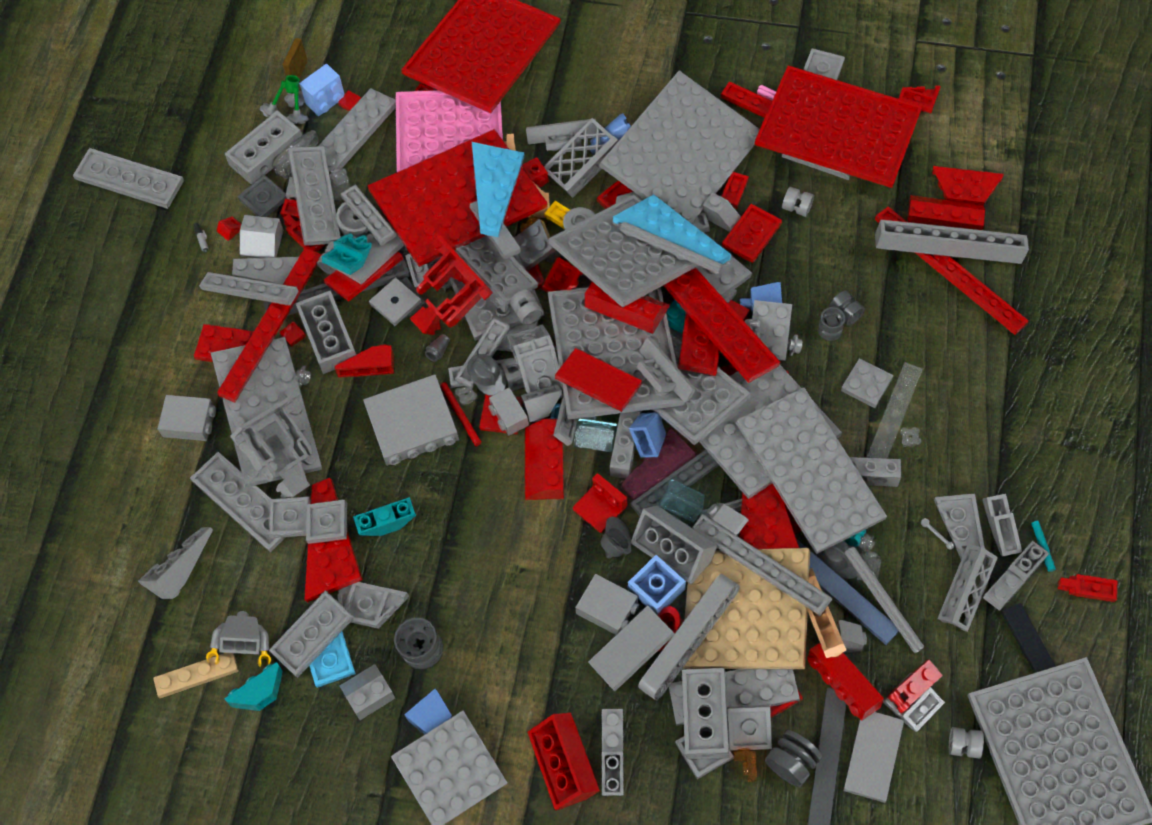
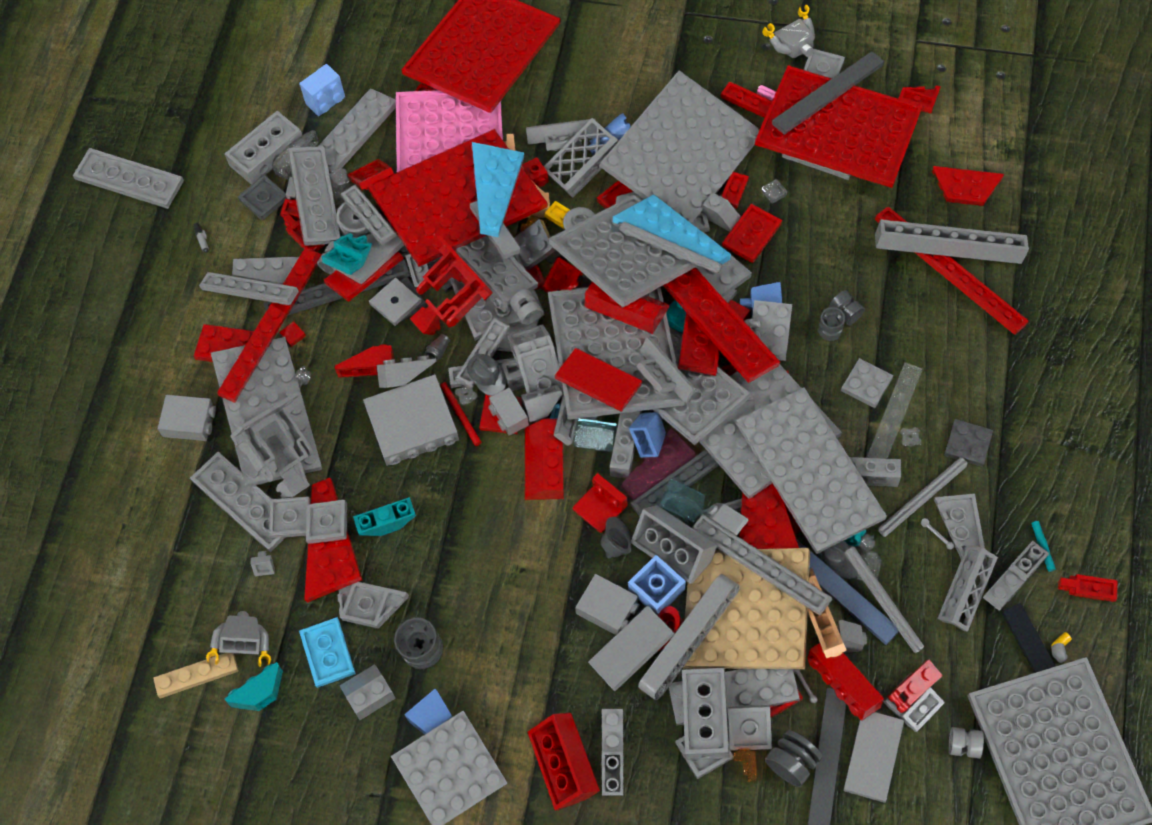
light grey wedge [138,527,213,599] -> none
red slope [217,216,242,241] -> none
light grey slope [240,215,284,258] -> none
plant [260,75,308,124] -> none
light grey tile [269,590,355,678] -> none
pearl gold tile [282,38,308,78] -> none
light grey brick [295,290,356,374] -> none
red tile [338,90,361,111] -> none
light grey wheel [782,186,814,217] -> none
light grey plate [787,334,802,356] -> none
red slope [907,195,985,230] -> none
light grey slope [982,494,1022,556] -> none
none -> light grey tile [251,551,275,576]
none -> red plate [347,159,394,190]
none -> light grey slope [377,355,436,388]
none -> light grey torso [762,5,815,58]
none -> clear plate [762,179,787,204]
none -> dark grey tile [772,51,884,135]
none -> light grey hinge [793,669,818,703]
none -> light grey axle [878,457,968,537]
none -> flat silver plate [944,419,993,467]
none -> light grey arm [1051,632,1072,663]

